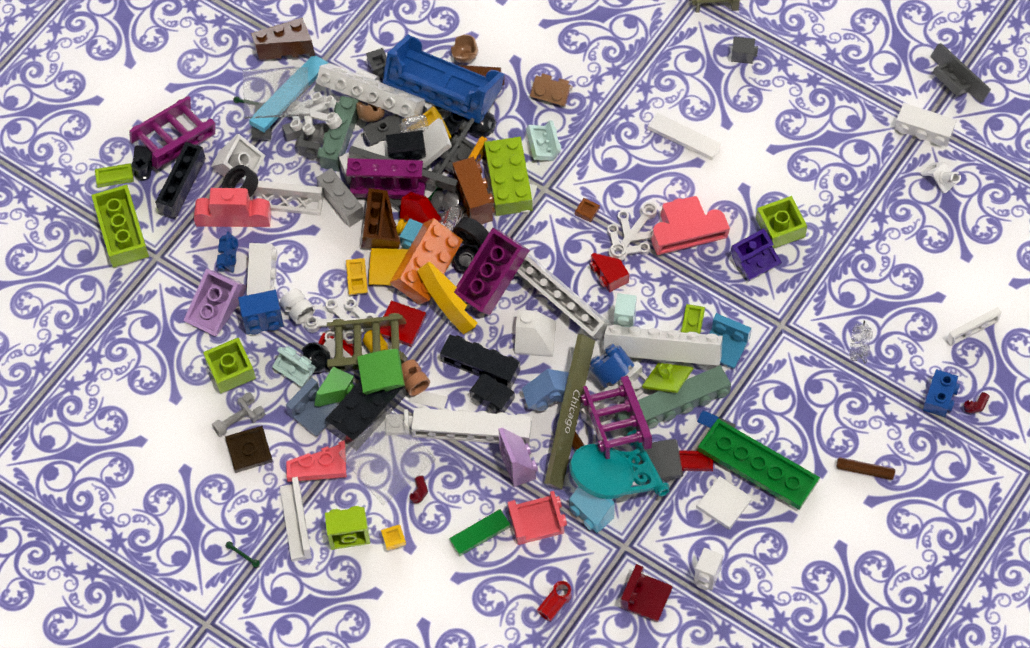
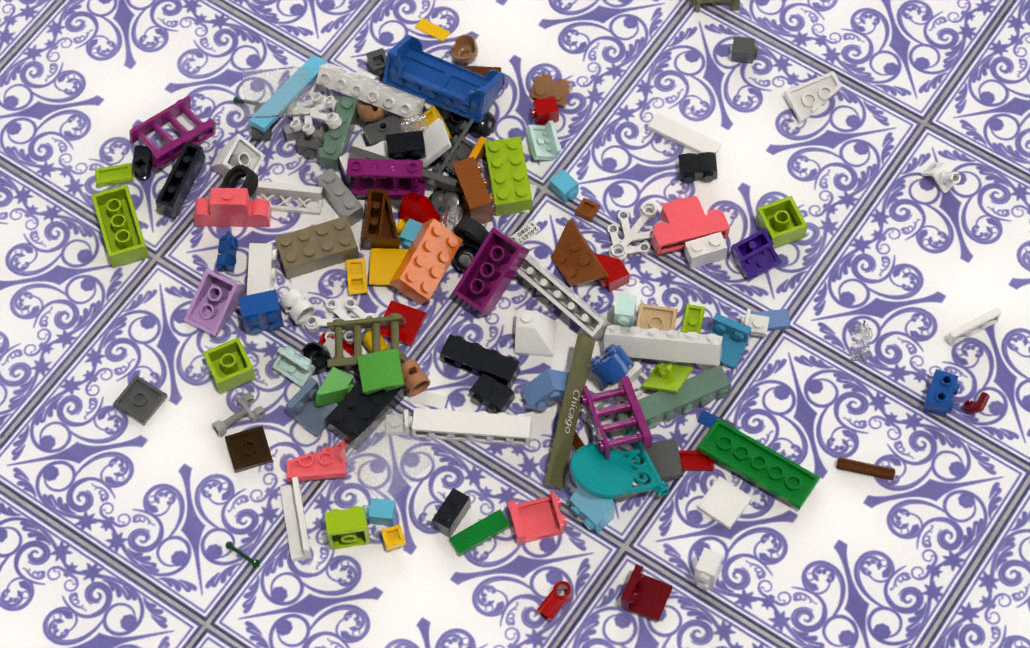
reddish brown wedge [251,18,315,60] -> none
dark red arm [409,475,428,504] -> none
yellow slope [417,261,477,335] -> none
lavender slope [498,428,538,487] -> none
white brick [895,103,957,147] -> none
dark grey bracket [931,43,991,103] -> none
none -> dark grey tile [113,375,168,426]
none -> dark tan brick [274,216,359,280]
none -> medium azure brick [366,498,396,526]
none -> yellow sticker [415,18,450,42]
none -> black brick [432,488,471,538]
none -> white sticker [511,221,541,245]
none -> red brick [531,96,559,125]
none -> medium azure brick [550,169,579,203]
none -> dark orange wing [551,220,609,287]
none -> tan tile [636,303,678,331]
none -> black brick [678,152,717,183]
none -> white brick [684,232,727,269]
none -> white bracket [741,309,770,337]
none -> medium blue tile [751,309,791,331]
none -> white wing [784,71,842,124]

